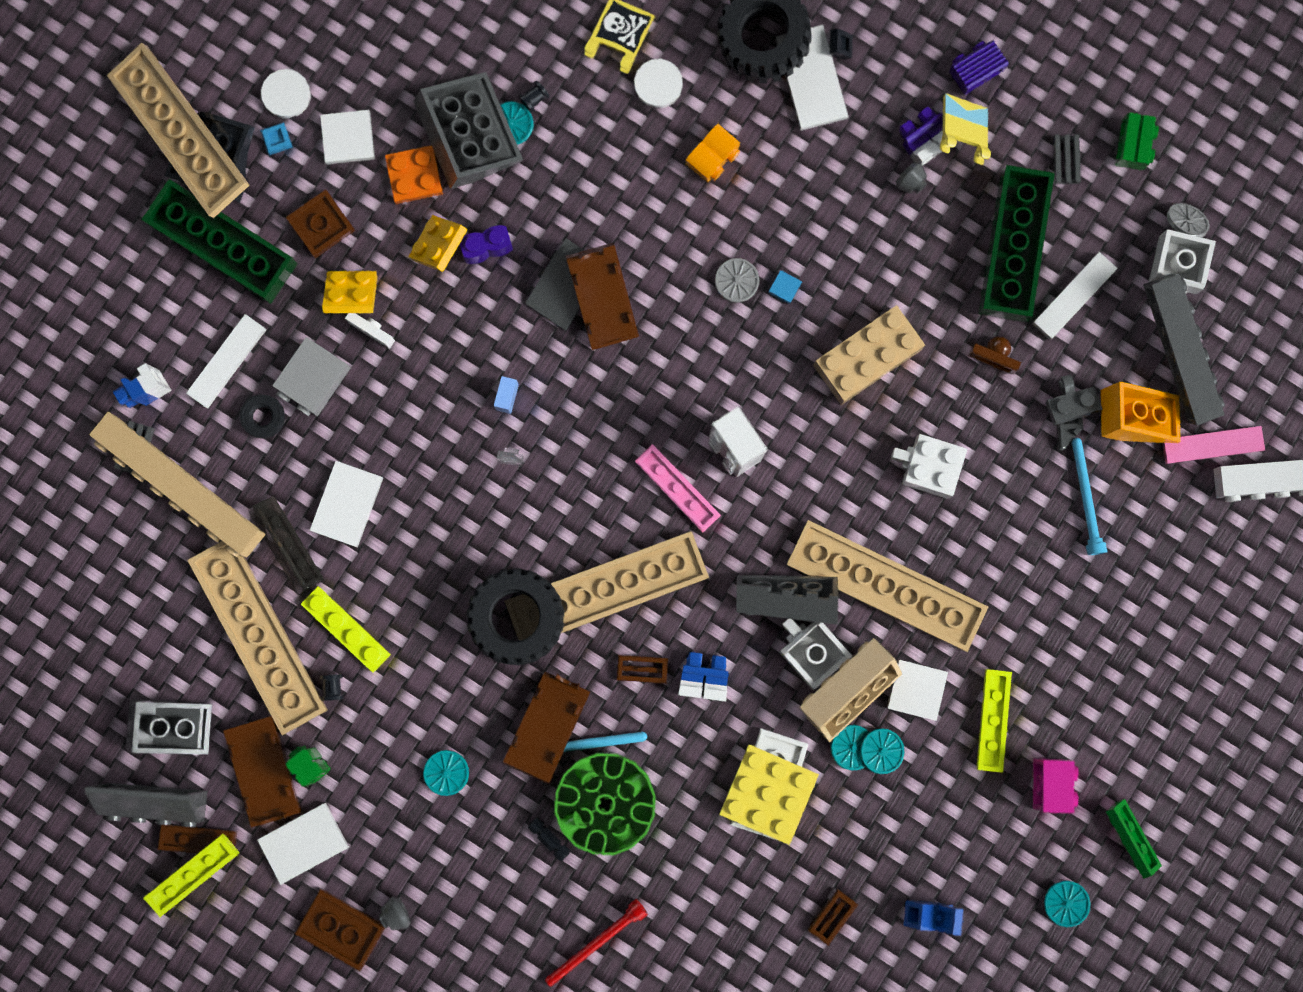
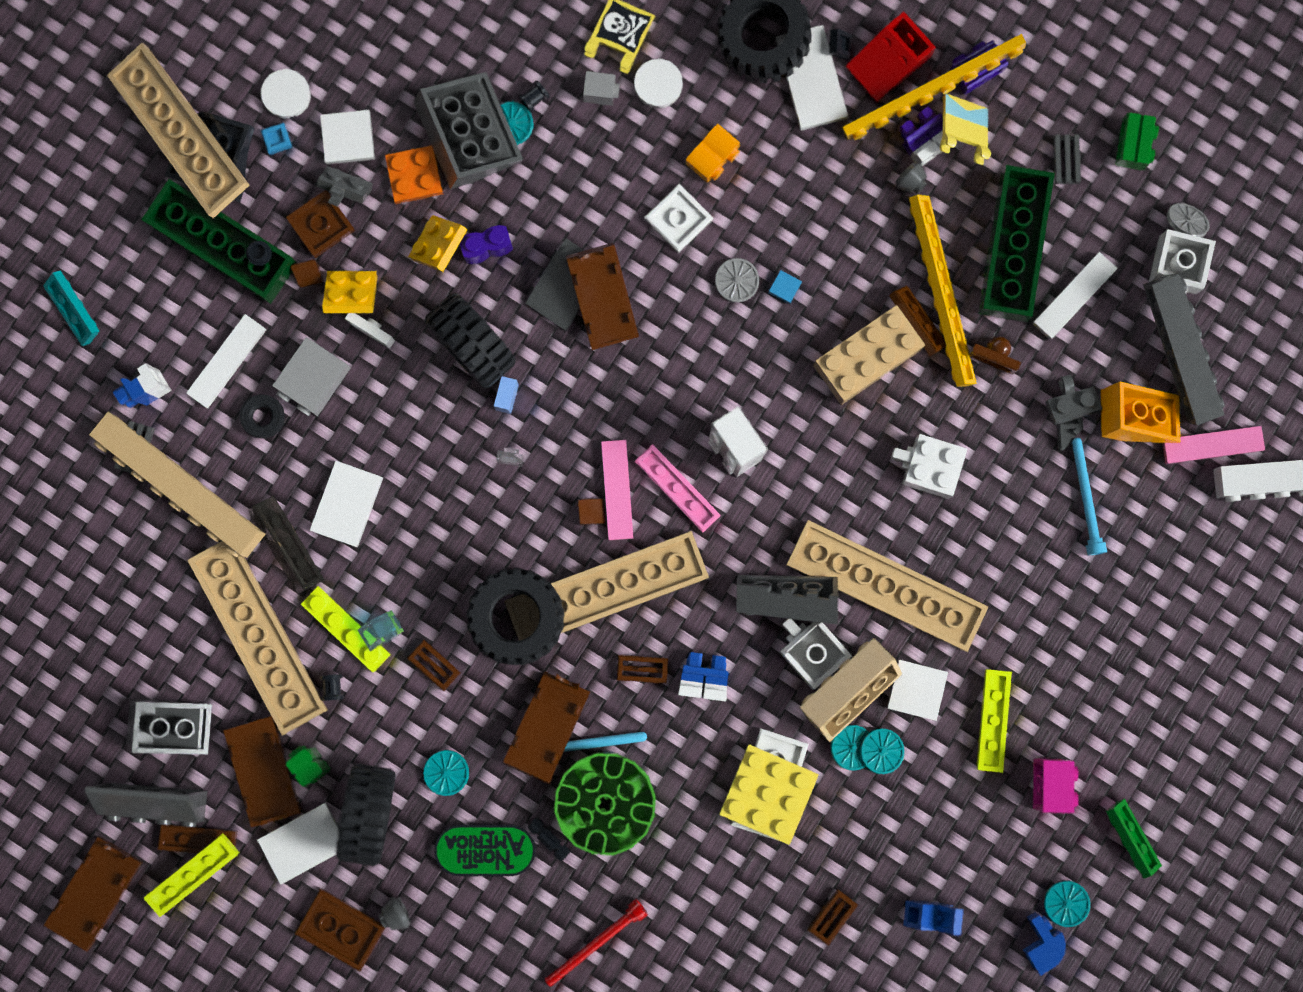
none -> teal plate [43,270,100,346]
none -> reddish brown piece [43,836,143,952]
none -> black plate [246,241,272,266]
none -> reddish brown slope [291,259,323,288]
none -> dark grey plate [317,166,373,206]
none -> black tyre [336,763,396,866]
none -> clear light blue brick [358,610,404,651]
none -> reddish brown tile [407,639,461,691]
none -> black tyre [424,293,516,388]
none -> tile [434,824,536,876]
none -> reddish brown slope [578,499,605,526]
none -> light grey brick [583,71,620,106]
none -> bright pink tile [601,440,633,541]
none -> white tile [644,184,713,253]
none -> yellow plate [843,34,1026,140]
none -> red slope [846,11,936,103]
none -> reddish brown tile [889,285,946,356]
none -> yellow plate [909,195,977,387]
none -> blue brick [1022,912,1066,976]

